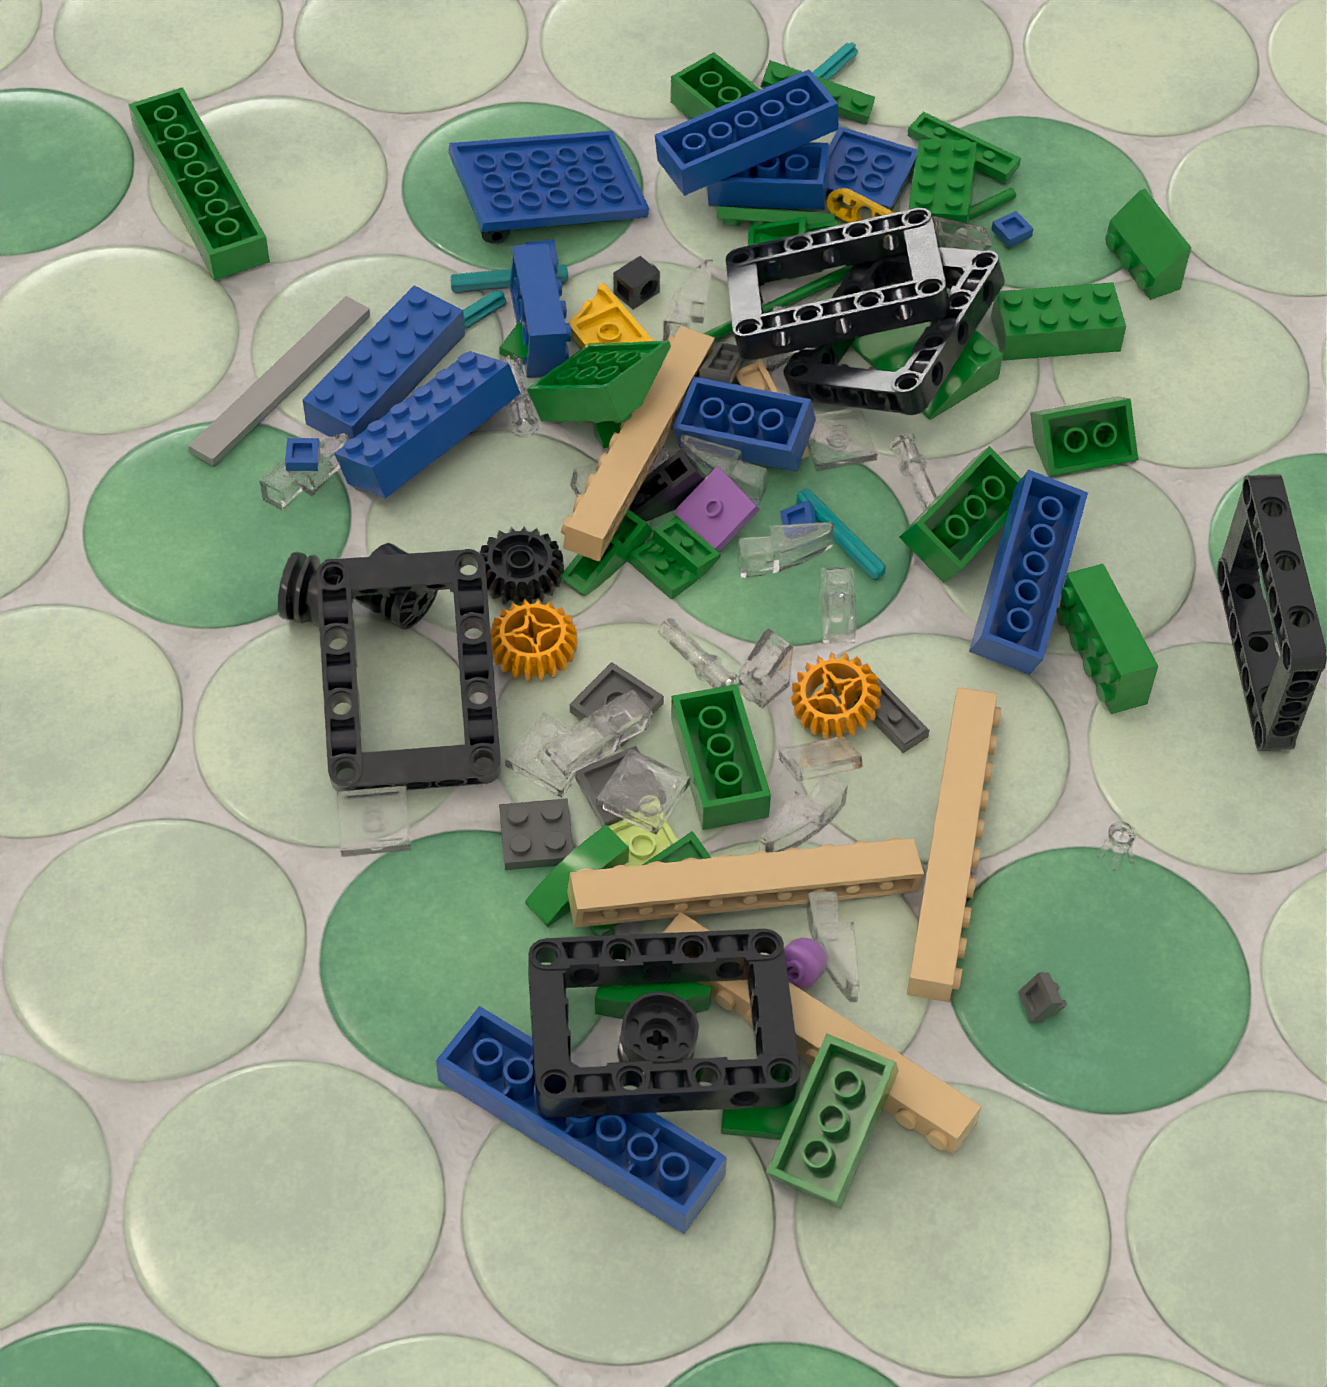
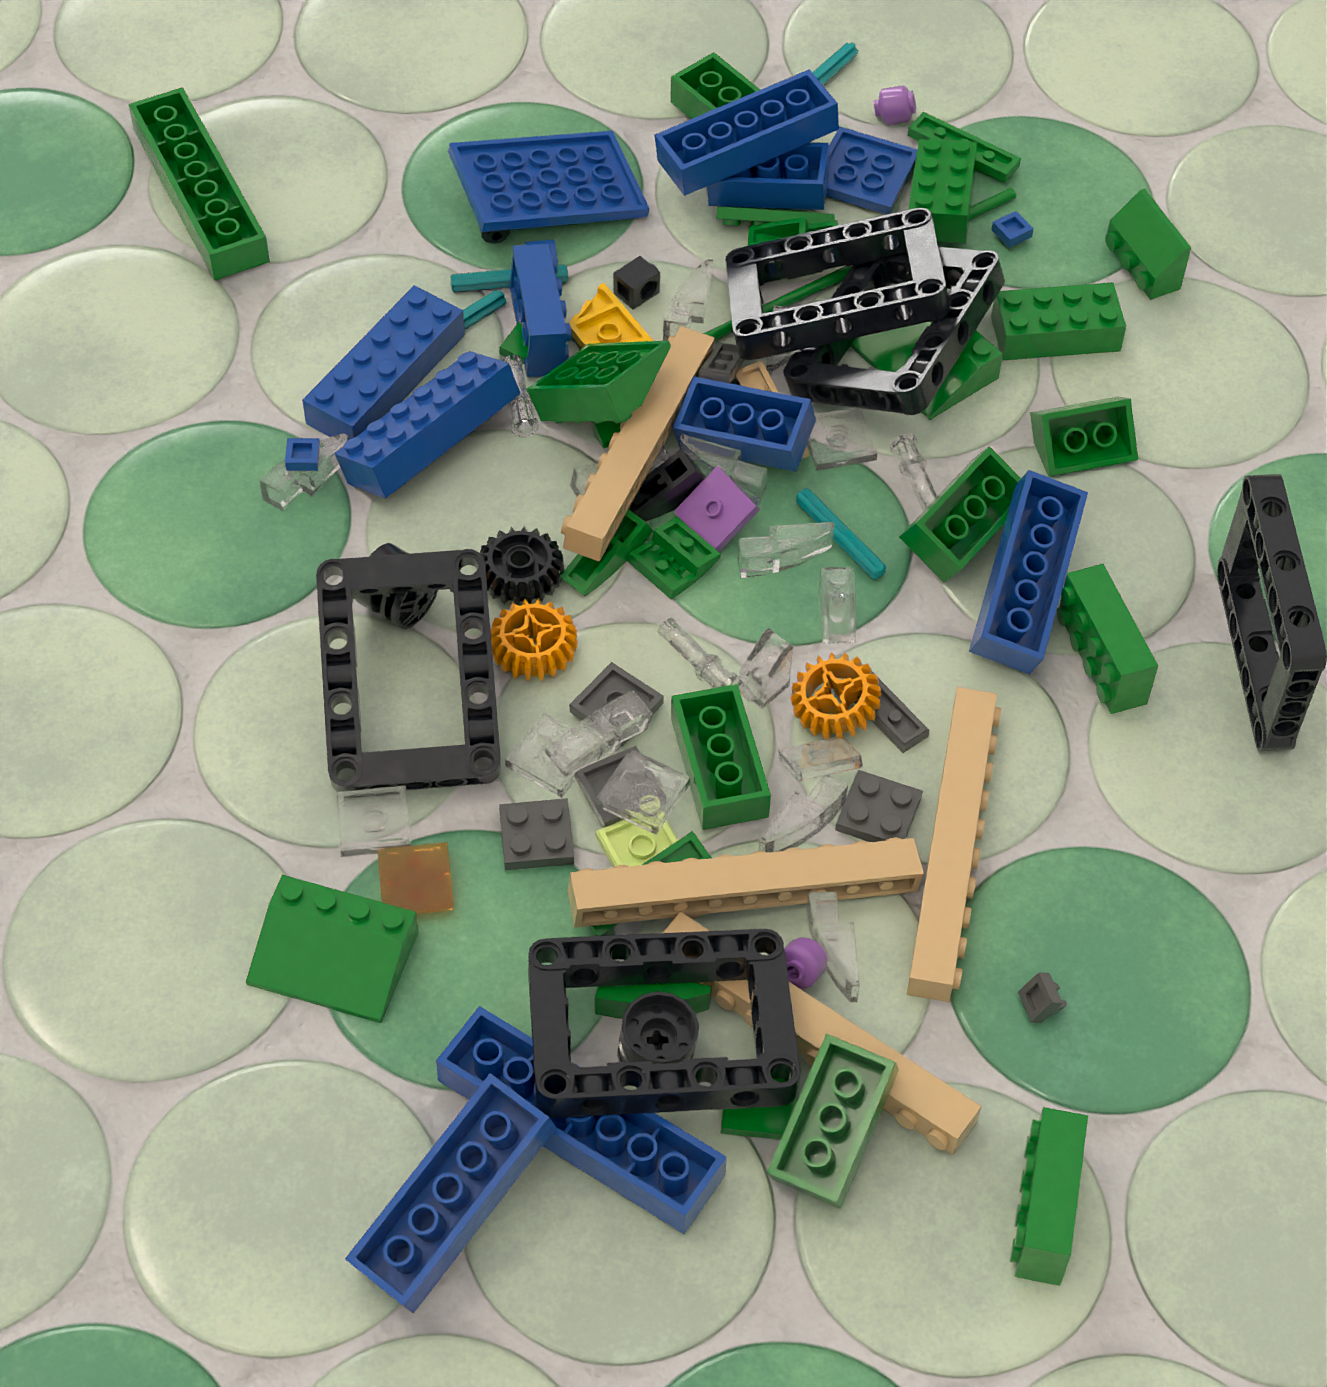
light grey tile [189,296,370,467] -> none
black wheel [278,552,343,627] -> none
green slope [525,824,629,927] -> none
green plate [760,60,876,125] -> none
blue plate [780,500,818,543] -> none
yellow beam [827,188,895,236] -> none
clear slope [932,216,993,251] -> none
clear piece [1097,822,1136,871] -> none
none -> green slope [246,874,419,1023]
none -> blue brick [345,1073,556,1314]
none -> clear orange slope [378,842,454,914]
none -> dark grey plate [835,770,923,842]
none -> medium lavender head [874,85,916,125]
none -> green brick [1010,1107,1088,1286]

